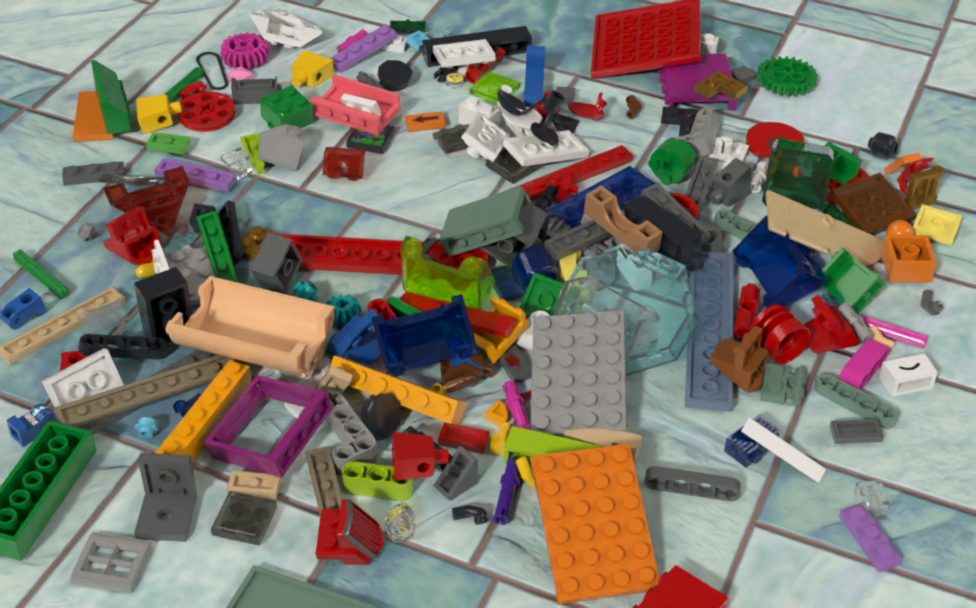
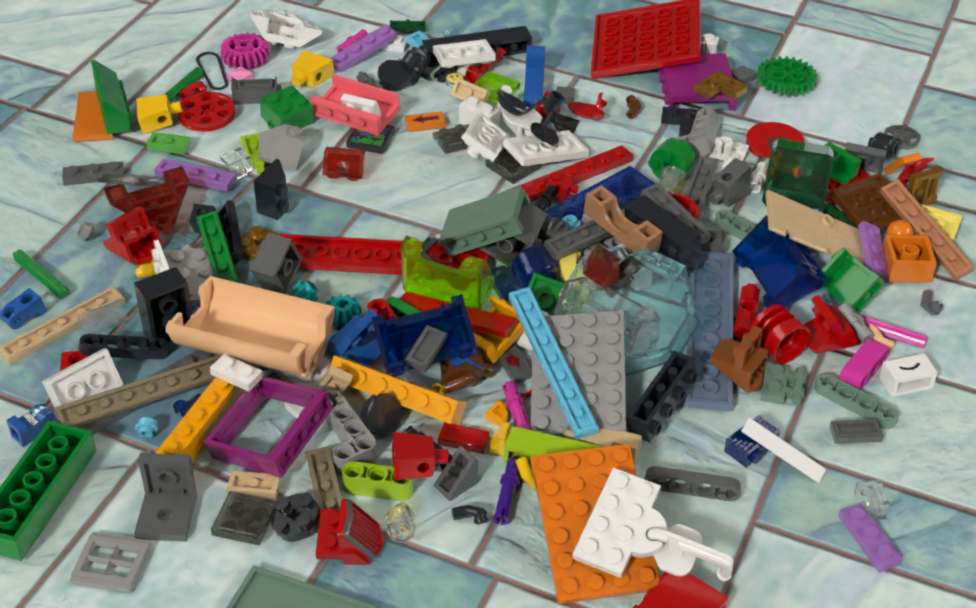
none -> white plate [210,354,263,392]
none -> black slope [253,159,289,220]
none -> black plate [270,493,321,542]
none -> black piece [398,47,432,81]
none -> dark grey tile [405,325,448,372]
none -> tan plate [450,78,491,103]
none -> medium azure tile [509,287,599,440]
none -> medium azure plate [561,215,581,230]
none -> white plate [572,468,734,581]
none -> clear red brick [582,244,621,289]
none -> pearl dark grey plate [602,255,643,297]
none -> black brick [626,350,698,443]
none -> clear rock [659,166,685,194]
none -> dark grey tile [845,142,887,174]
none -> medium lavender plate [858,221,888,281]
none -> nougat plate [880,179,974,281]
none -> flat silver wheel [884,124,920,149]

